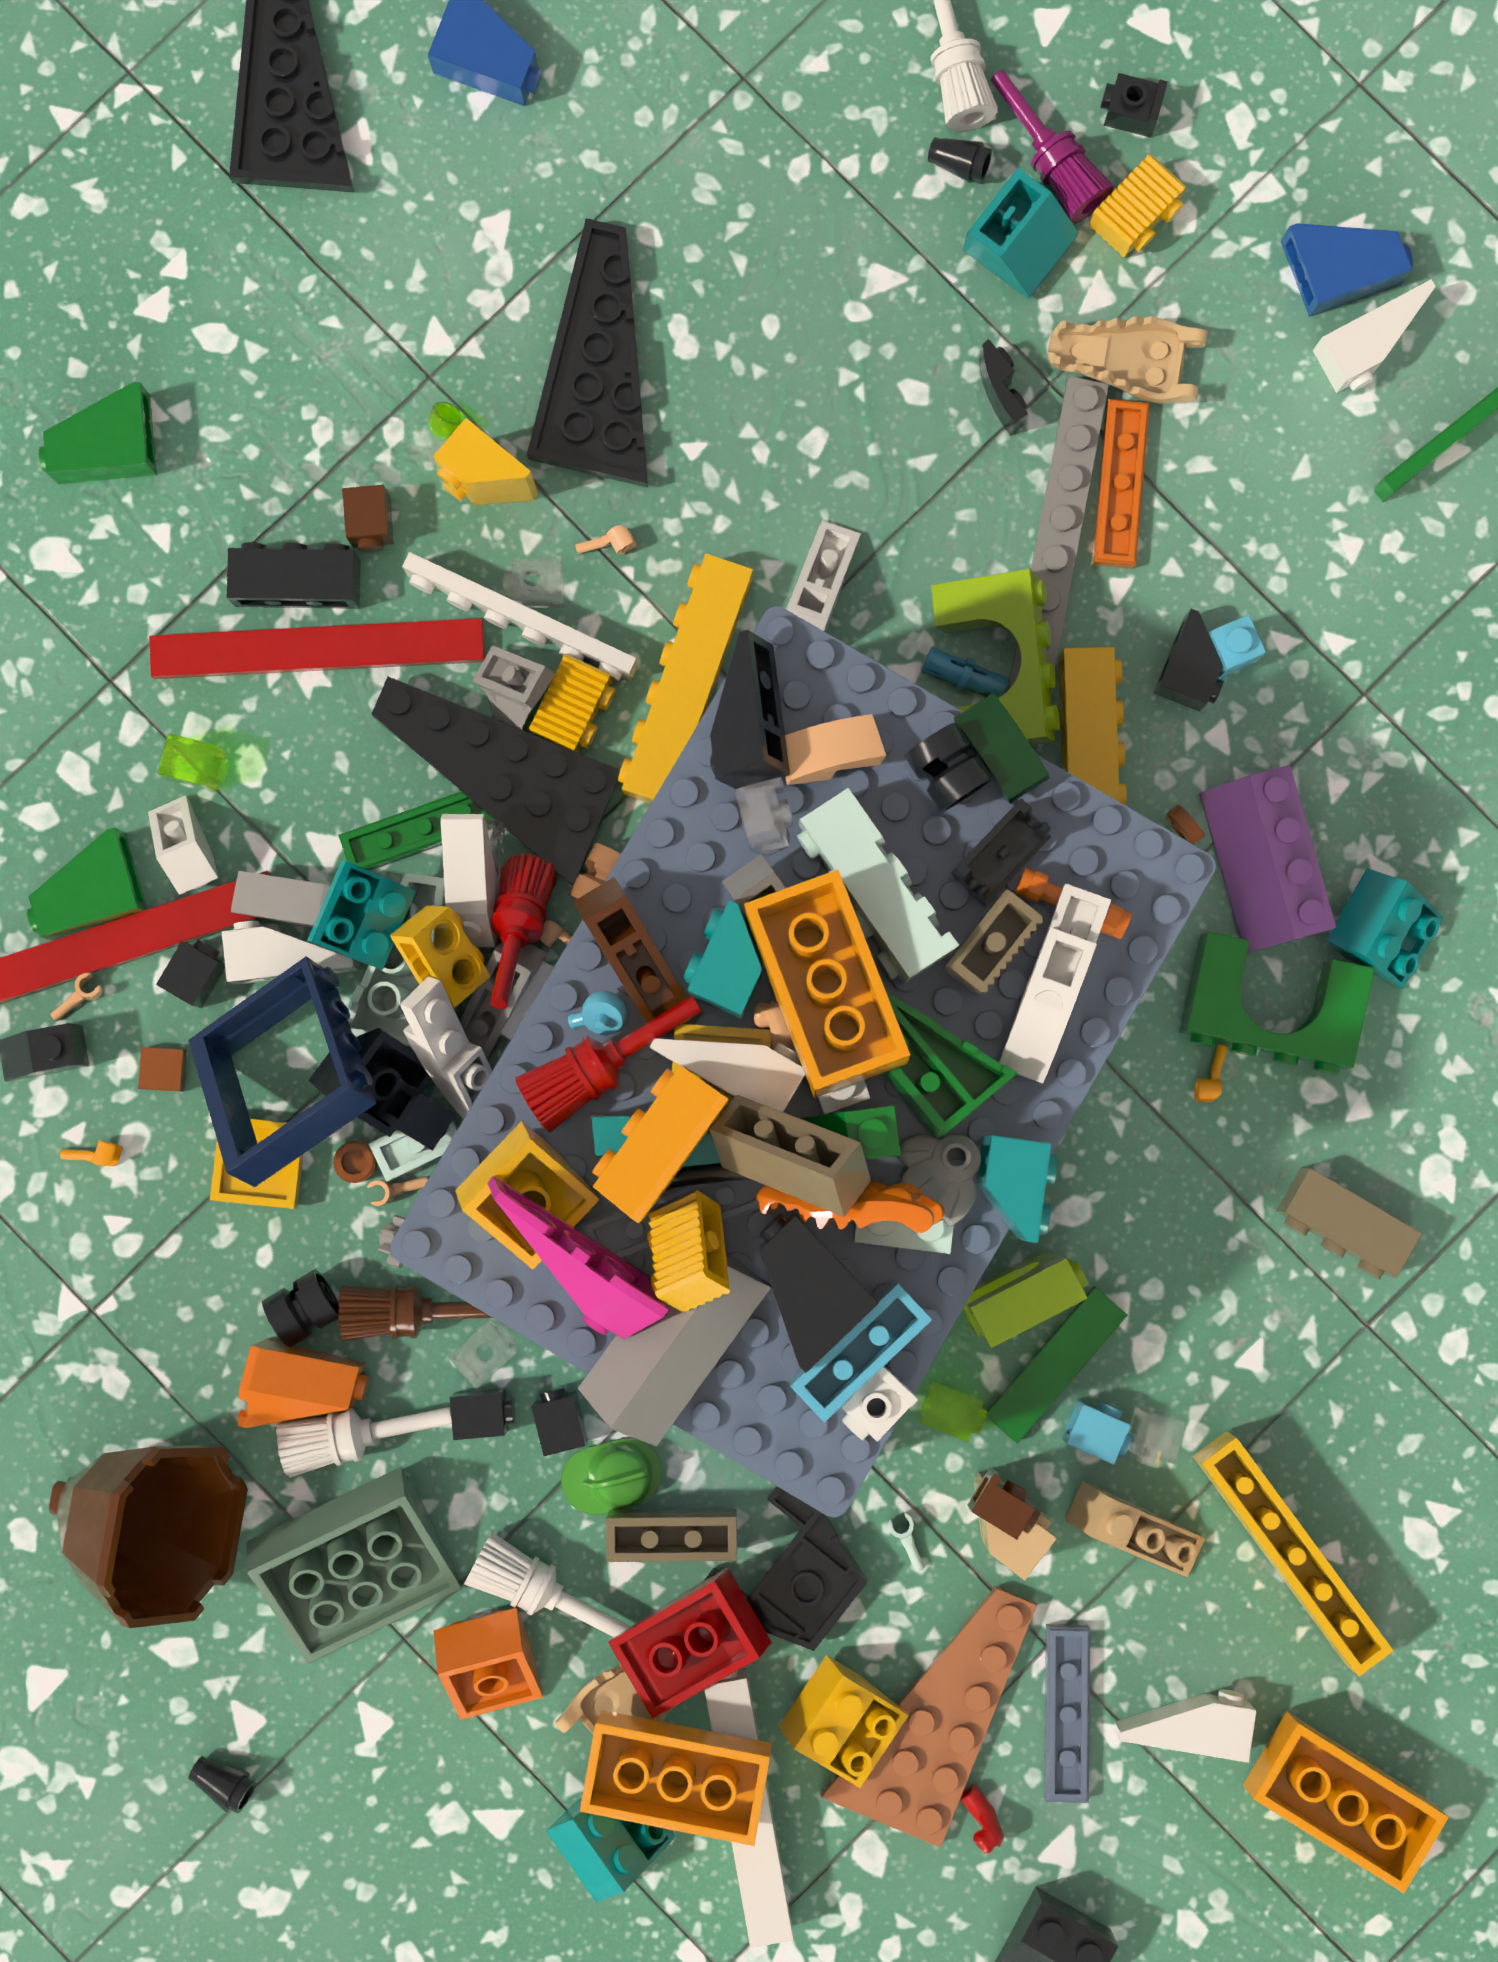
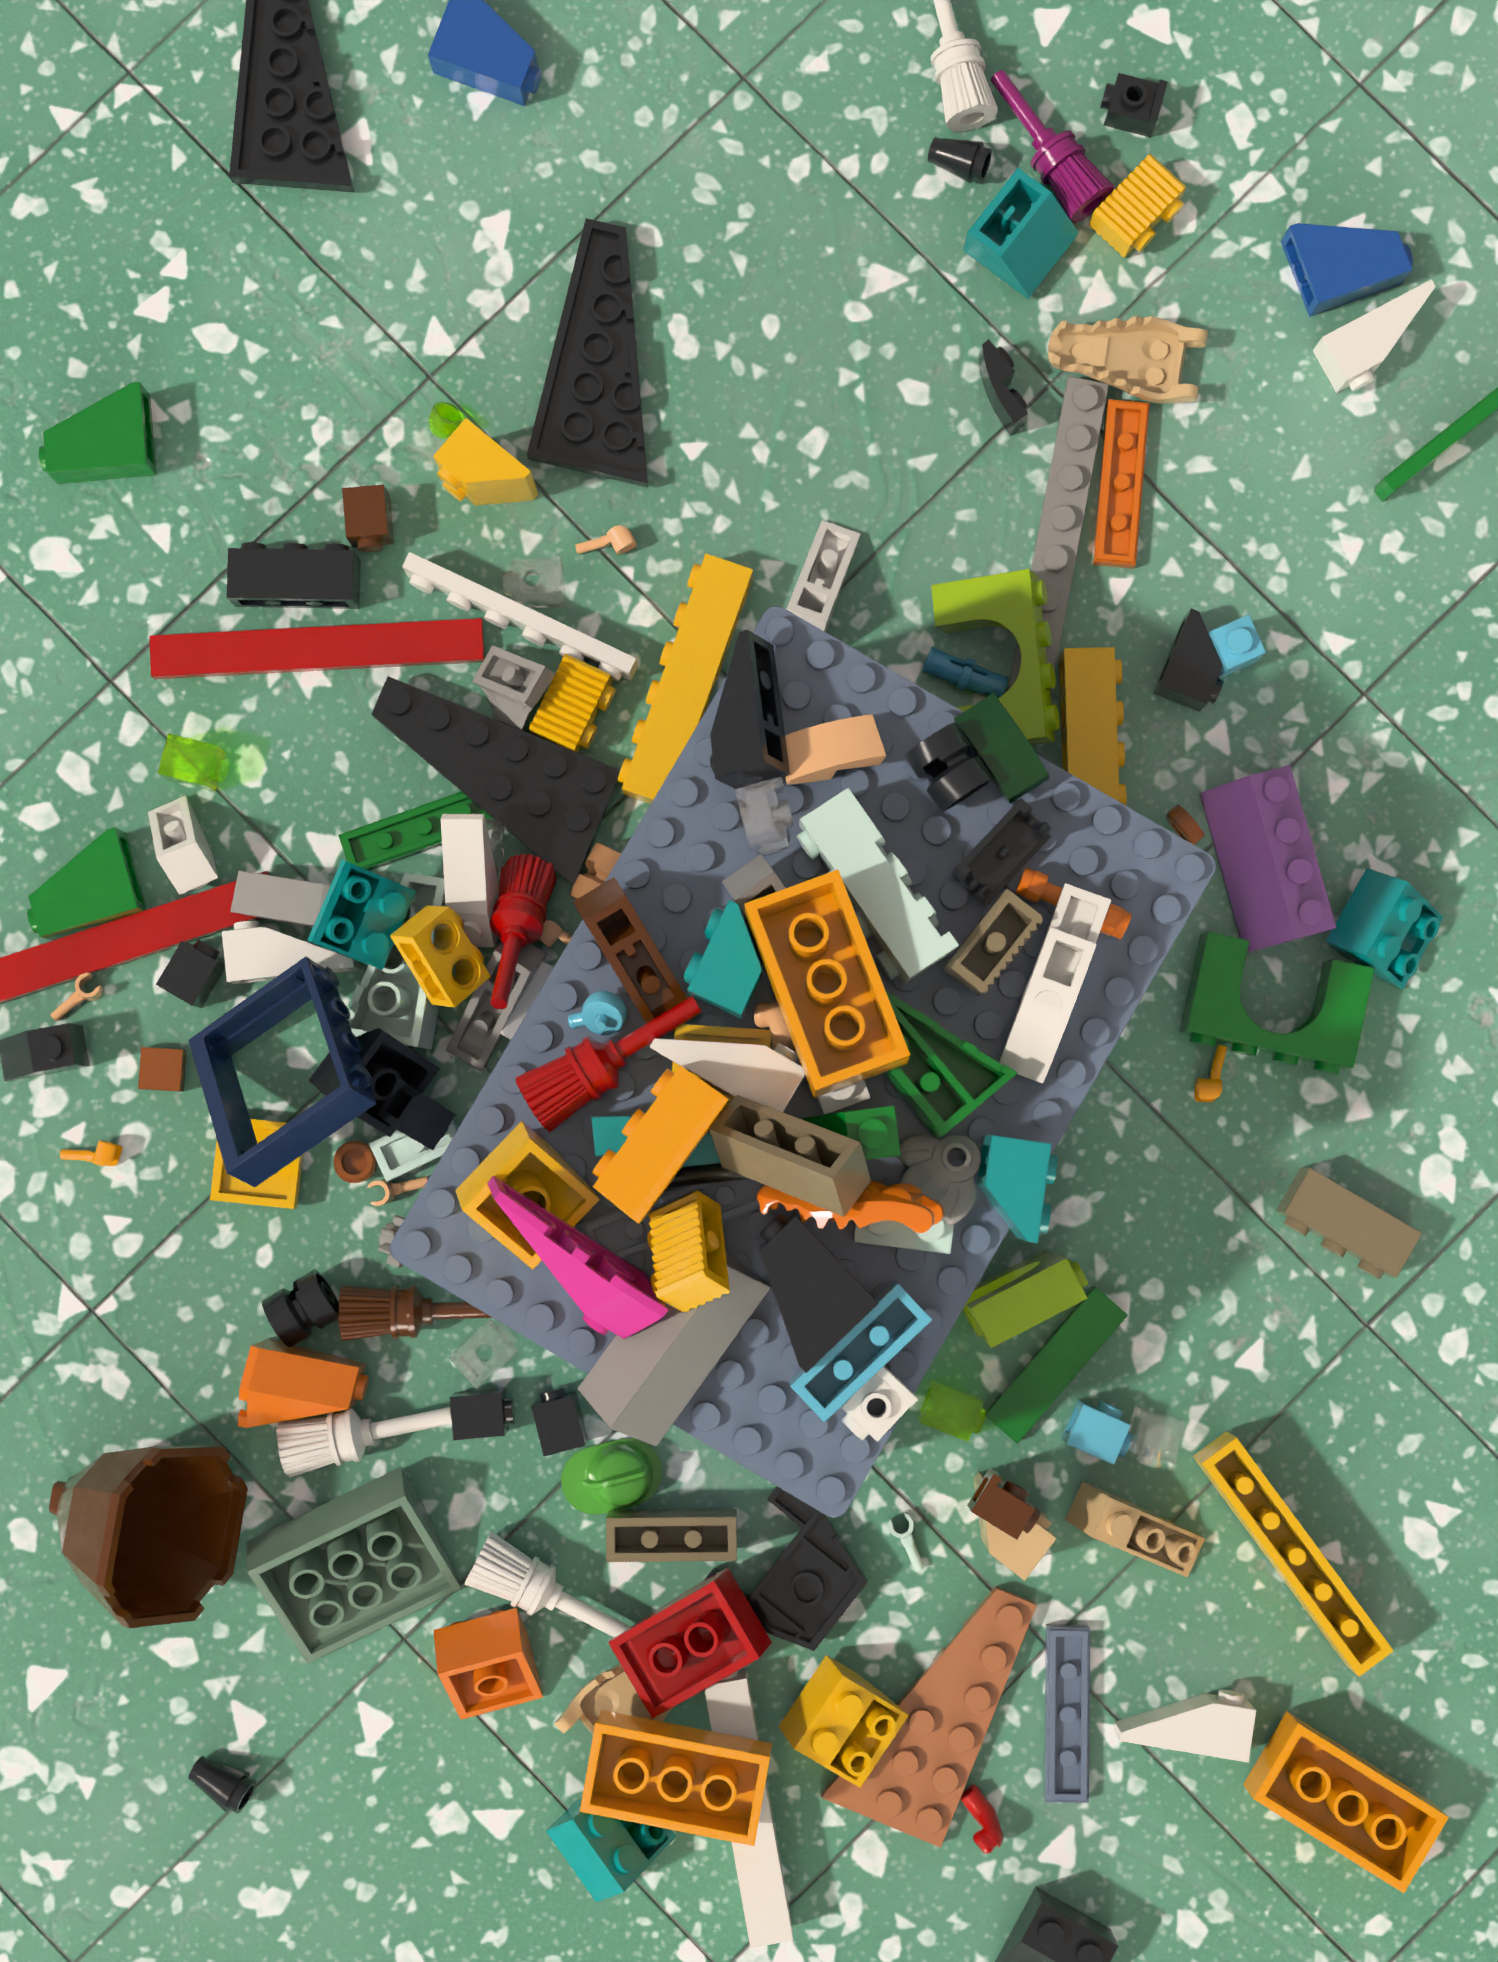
white slope [400,976,492,1119] -> none

